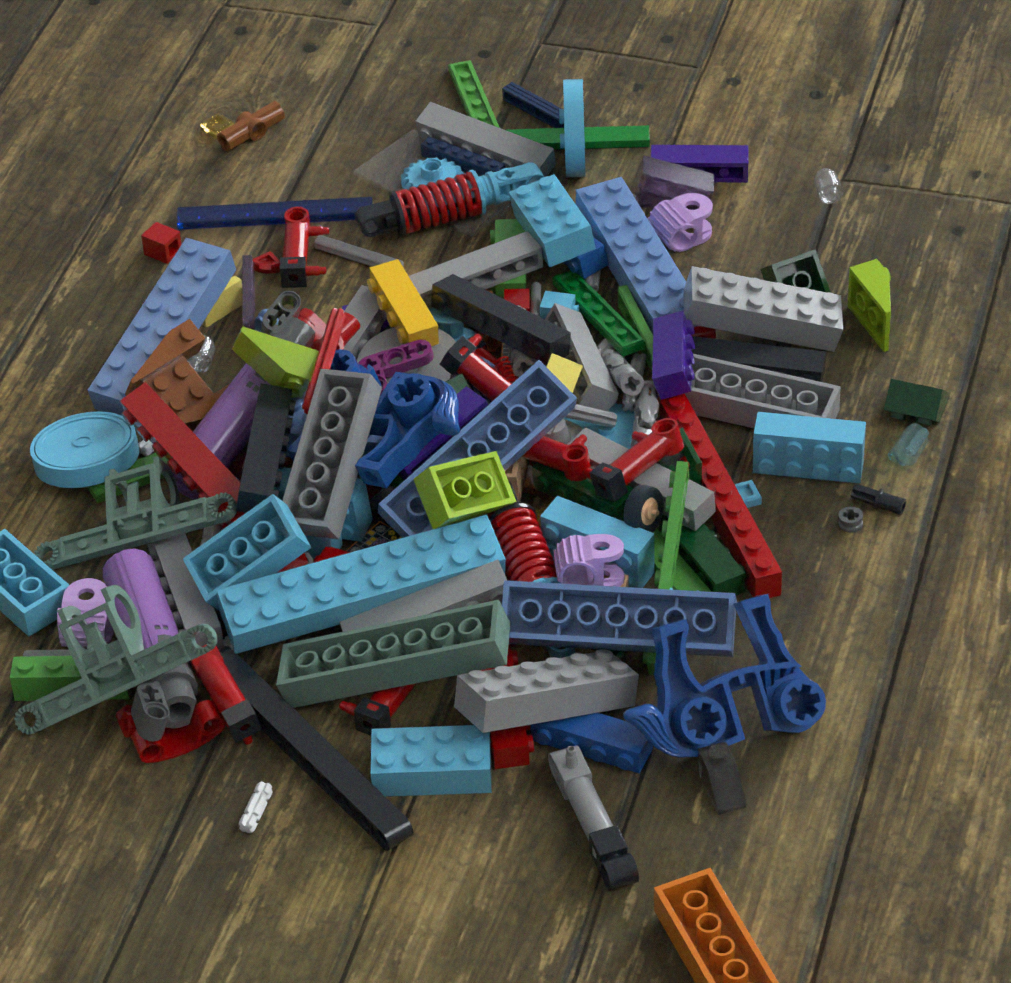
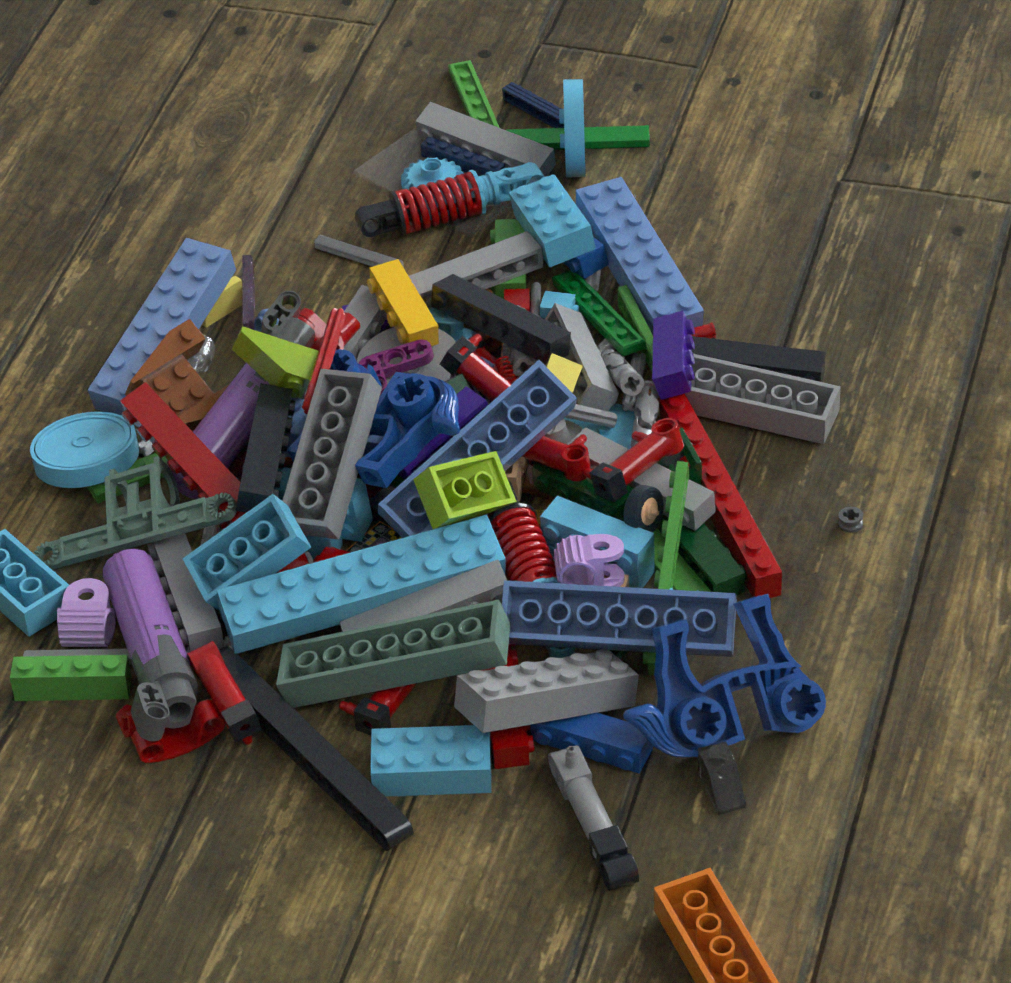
sand green piece [14,585,217,734] -> none
red brick [141,222,182,264] -> none
clear blue tile [177,197,373,230] -> none
clear yellow tile [201,113,234,139] -> none
dark orange piece [217,101,285,151] -> none
white axle [239,781,273,833] -> none
red tile [249,251,280,274] -> none
red piece [280,207,329,288] -> none
clear purple wedge [630,156,714,210] -> none
lavender piece [647,193,713,252] -> none
dark purple brick [651,145,748,183] -> none
light grey brick [684,266,843,352] -> none
medium azure tile [735,480,762,508] -> none
medium azure brick [753,412,866,484] -> none
dark green slope [760,249,831,293] -> none
clear brick [814,168,844,204] -> none
lime slope [848,259,891,352] -> none
black axle [851,484,907,515] -> none
dark green slope [884,379,950,426] -> none
clear light blue piece [888,423,929,466] -> none

